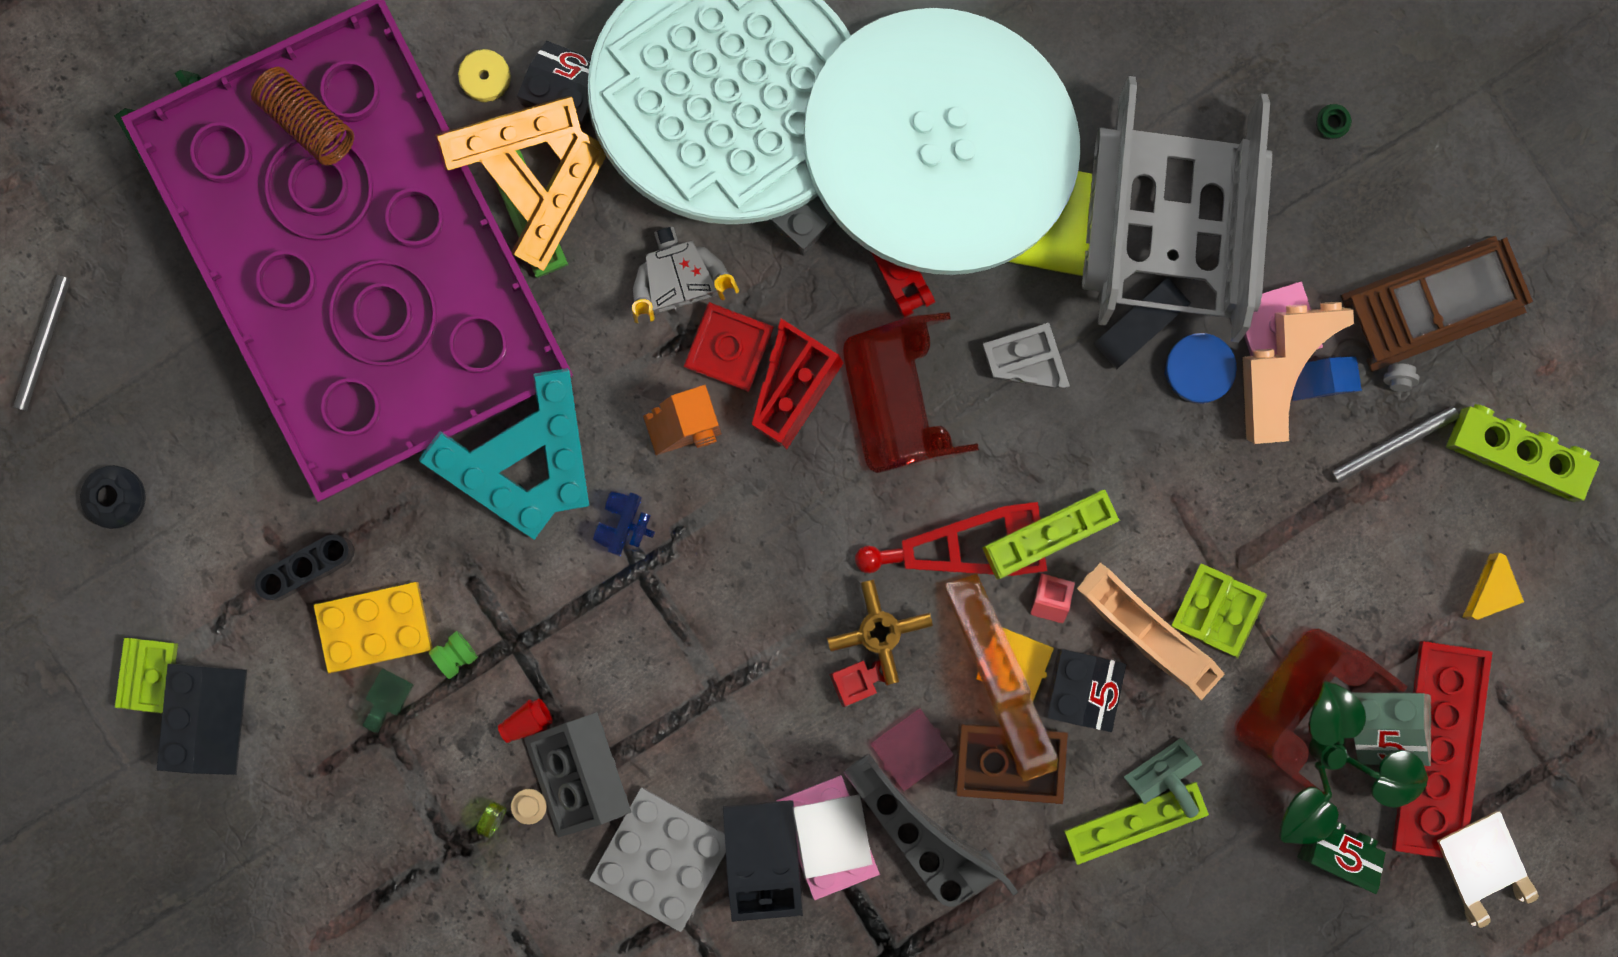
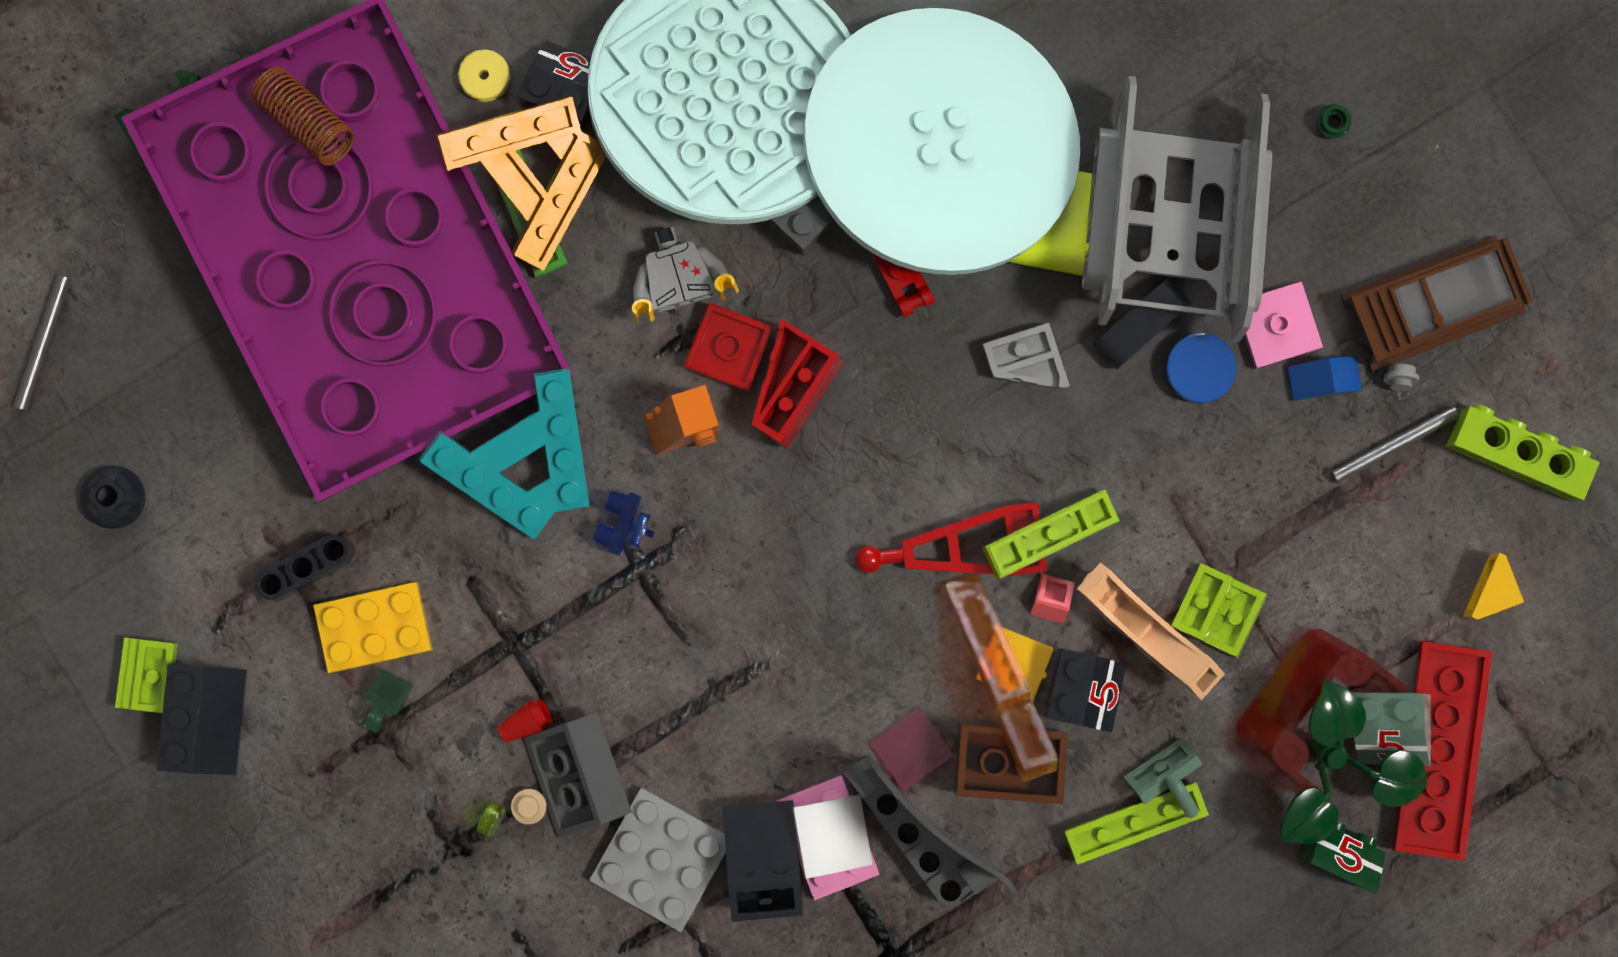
bright green wheel [429,631,478,679] -> none
pearl gold bar [827,579,933,685] -> none
red plate [829,660,885,707] -> none
clear red windscreen [843,312,979,473] -> none
light nougat arch [1243,302,1354,444] -> none
flag [1437,811,1539,928] -> none

